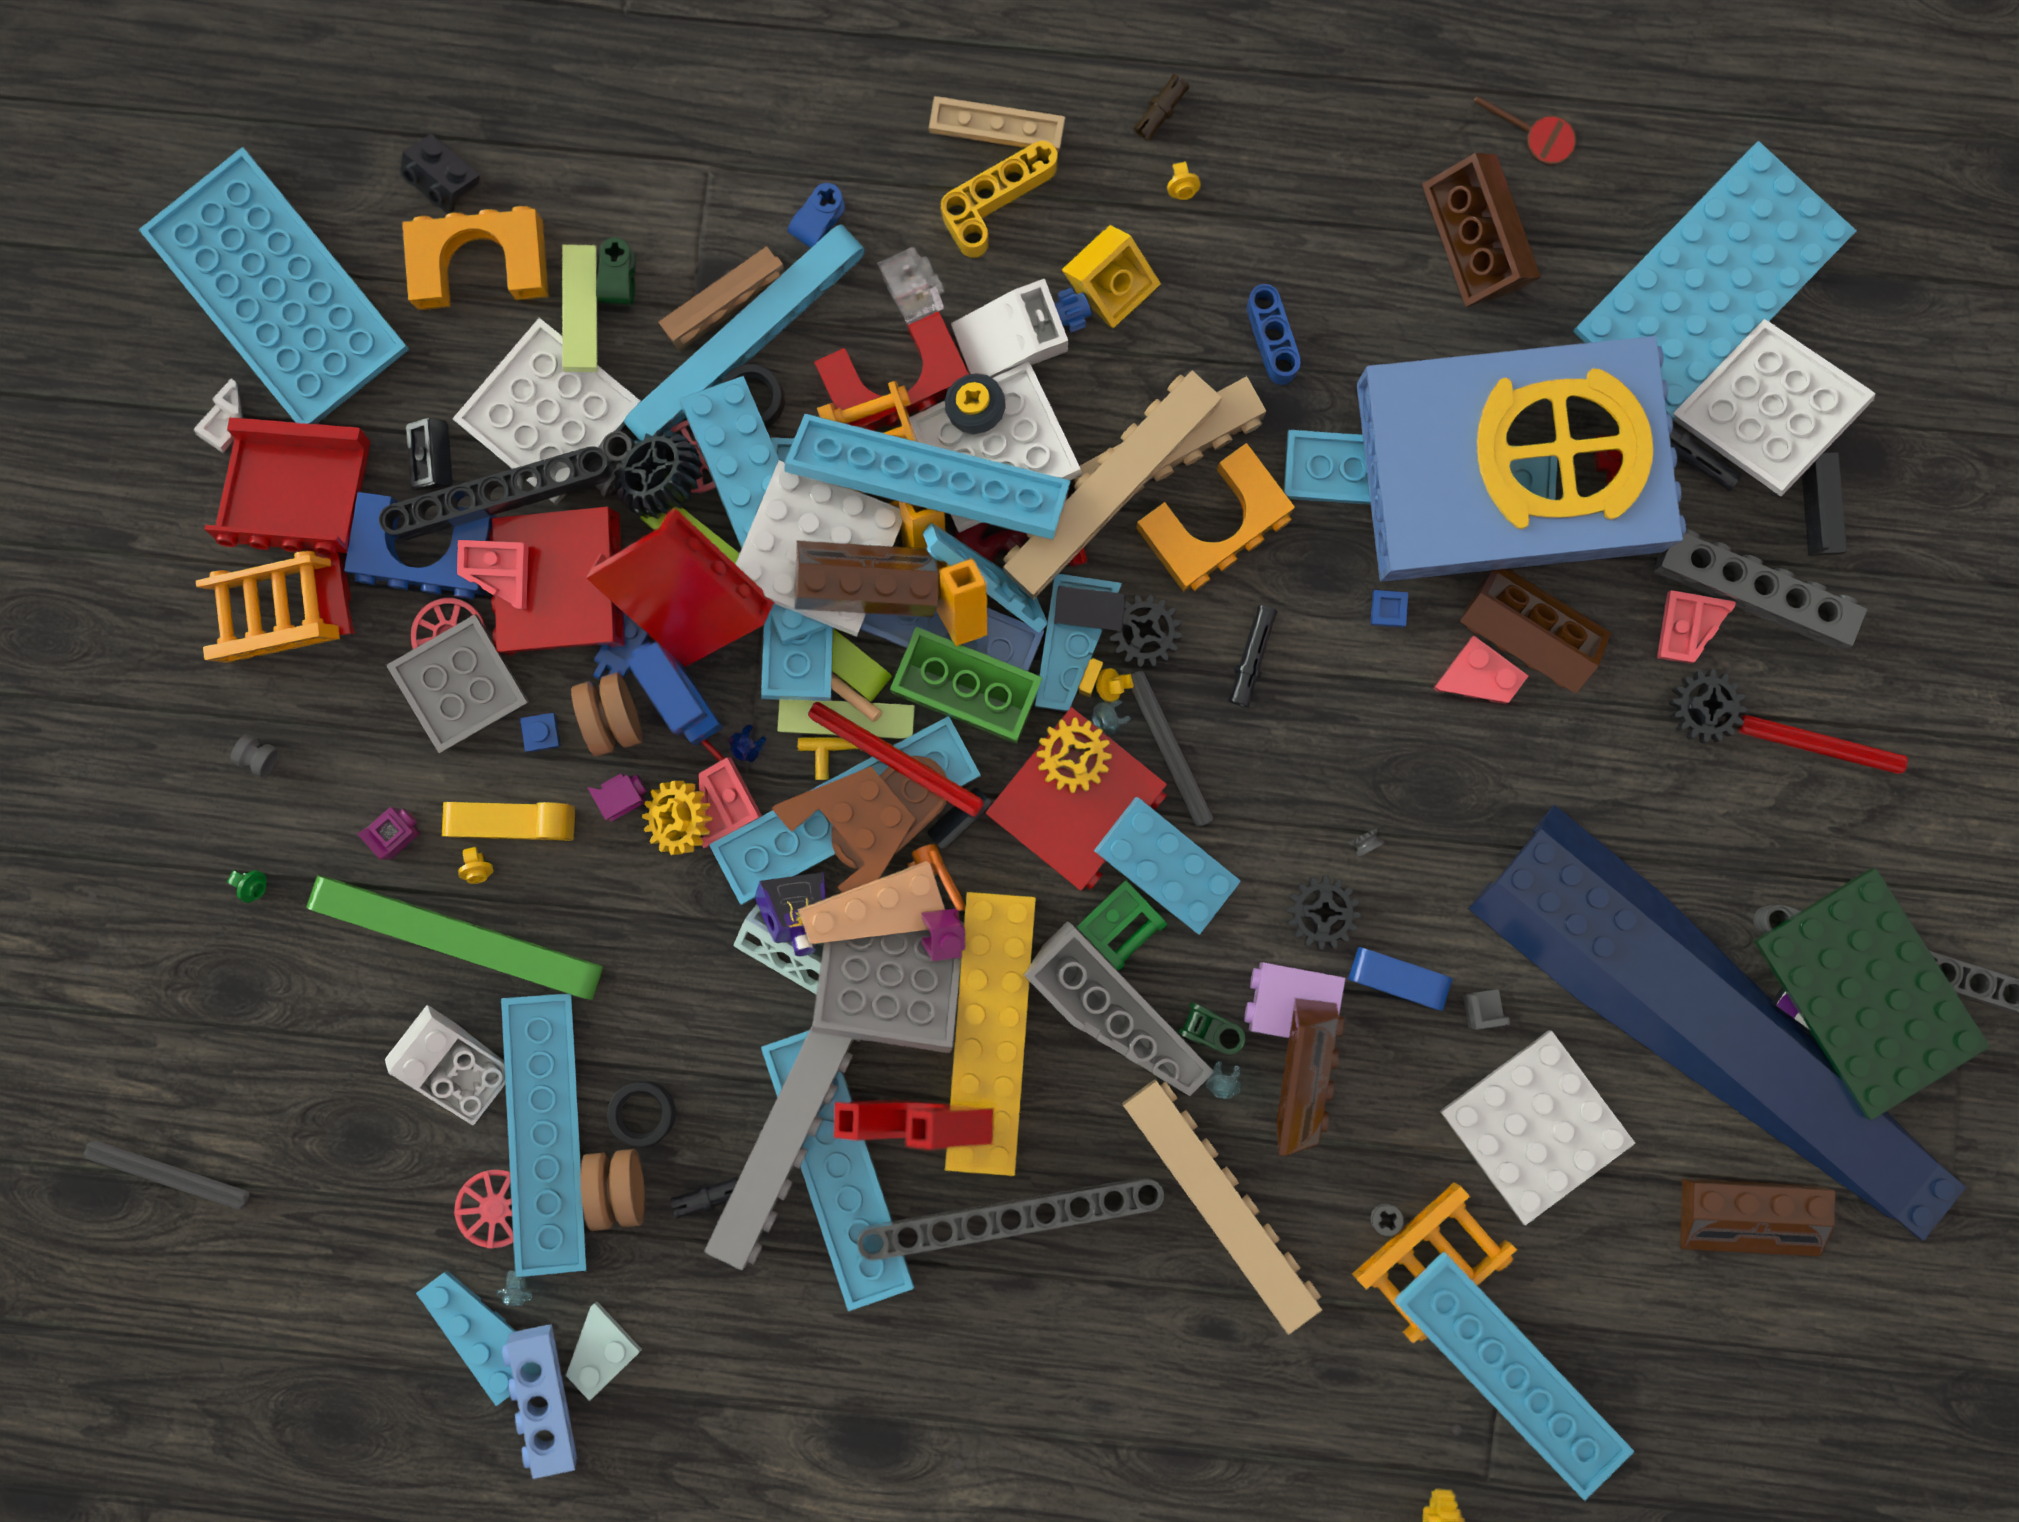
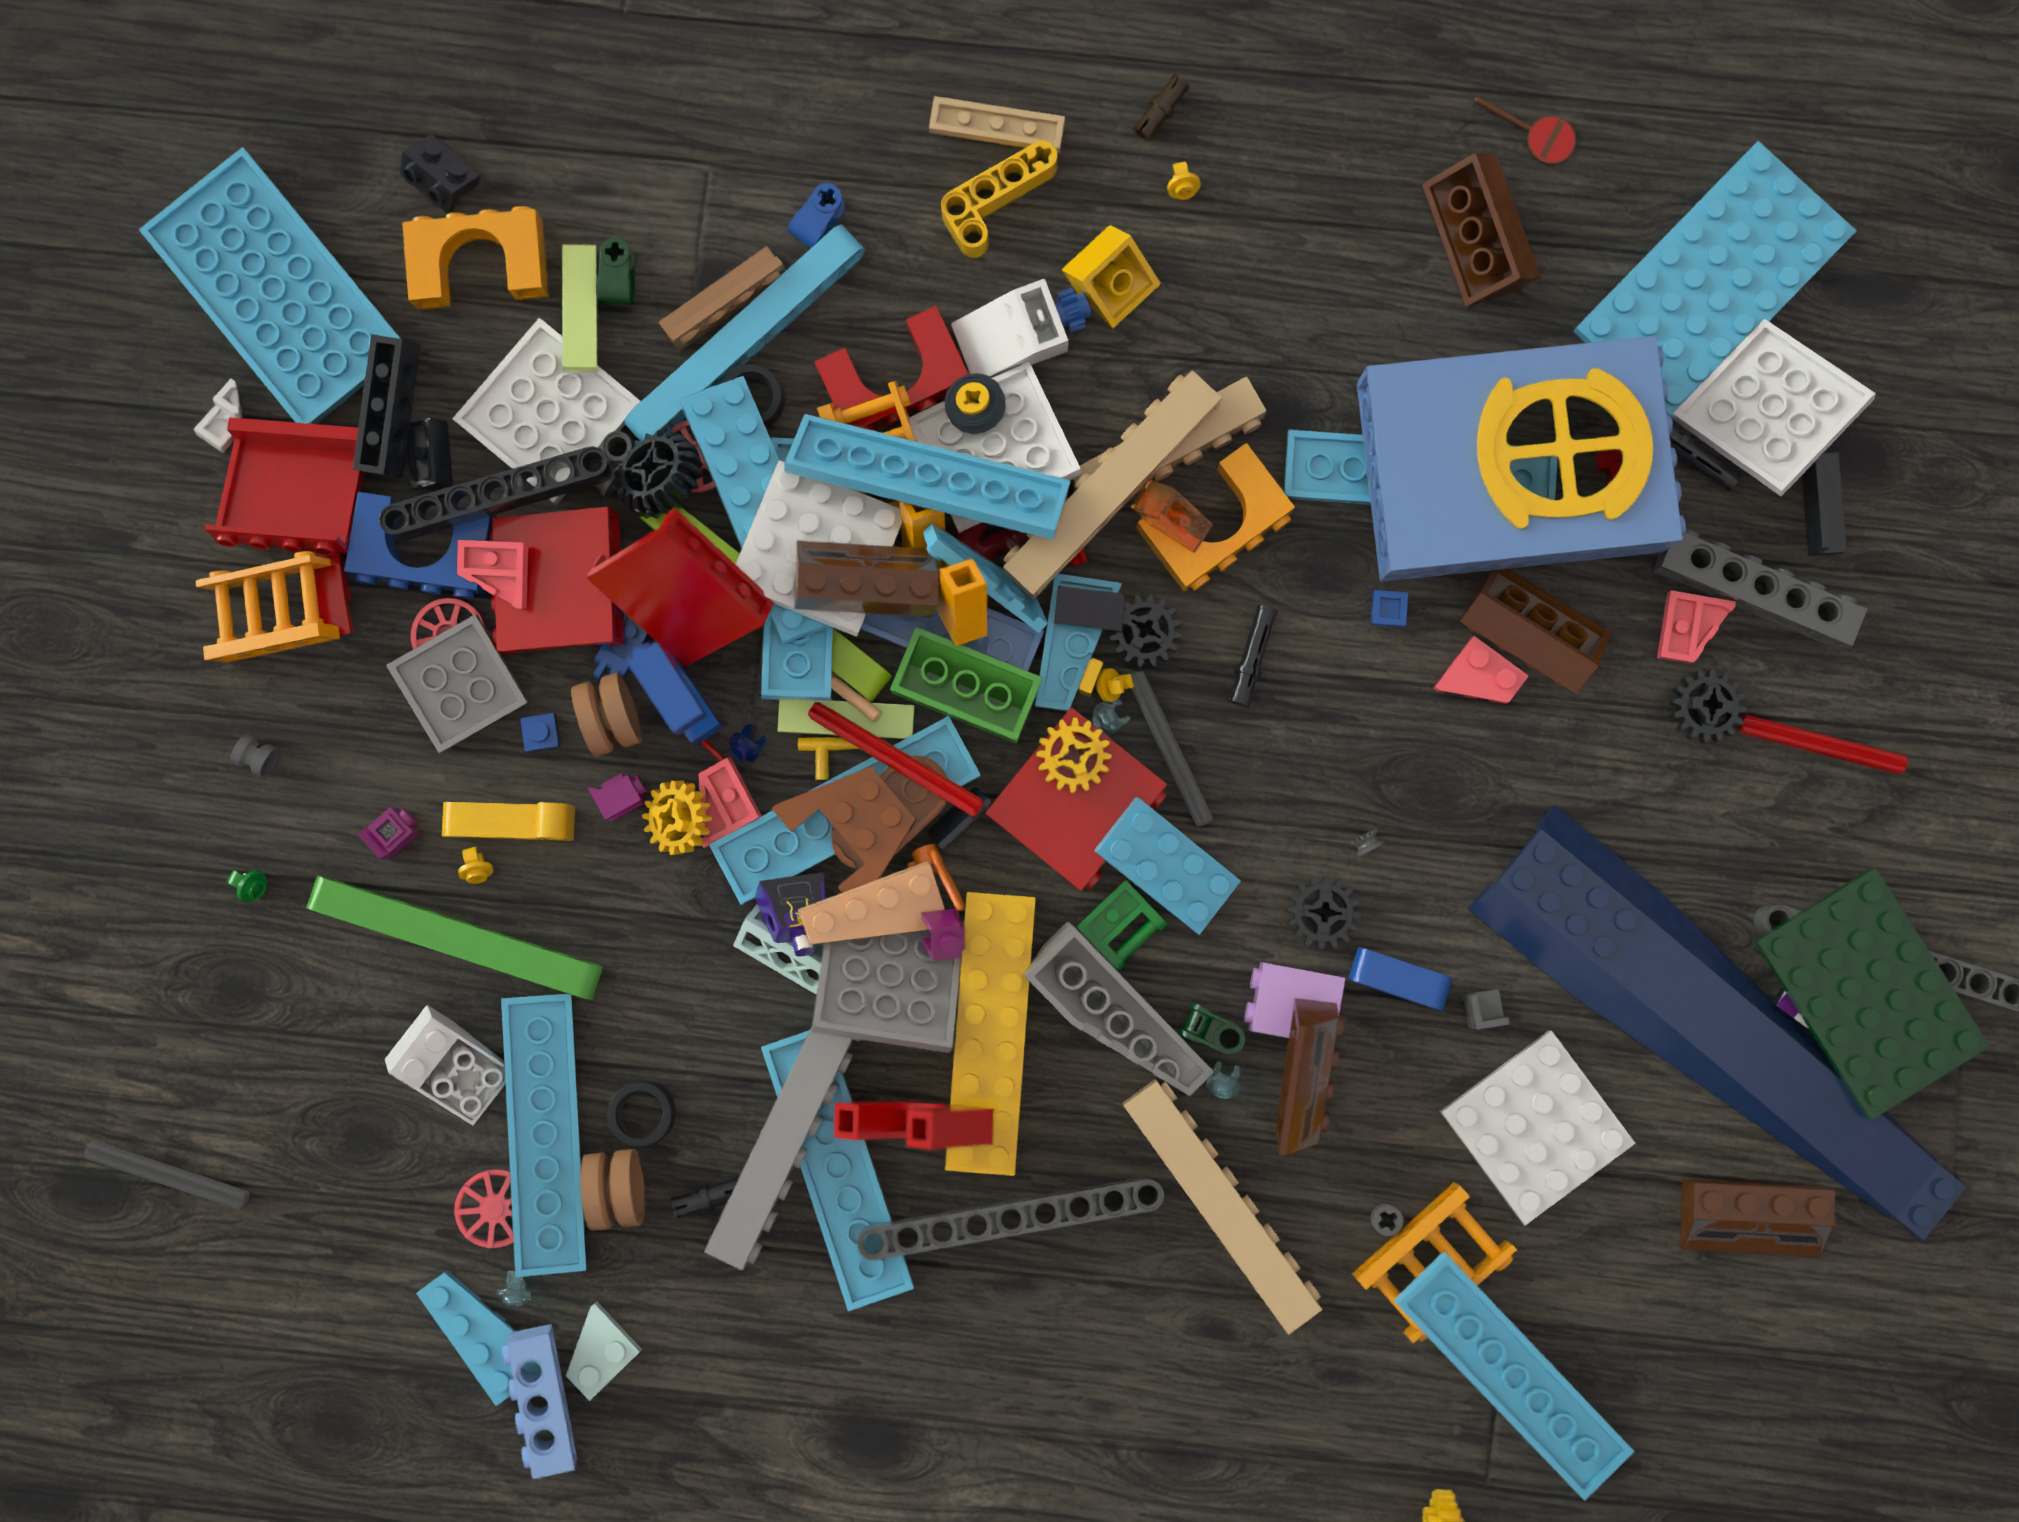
clear brick [877,246,945,325] -> none
blue beam [1246,284,1301,385] -> none
none -> black brick [353,334,421,478]
none -> clear orange slope [1131,479,1213,553]

